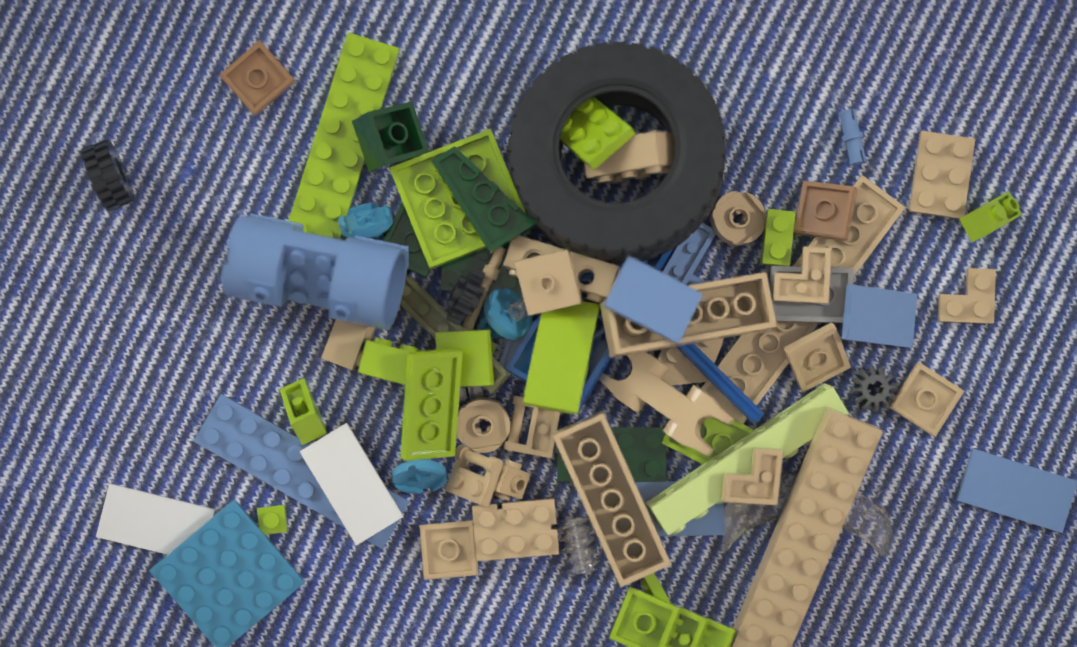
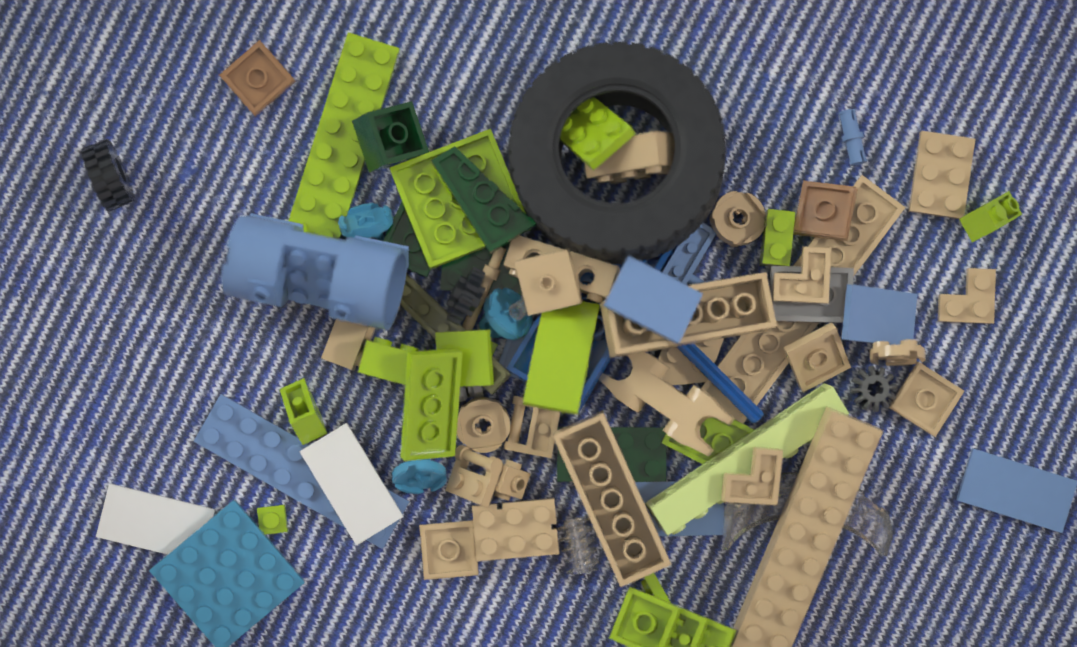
none -> tan plate [870,339,925,366]

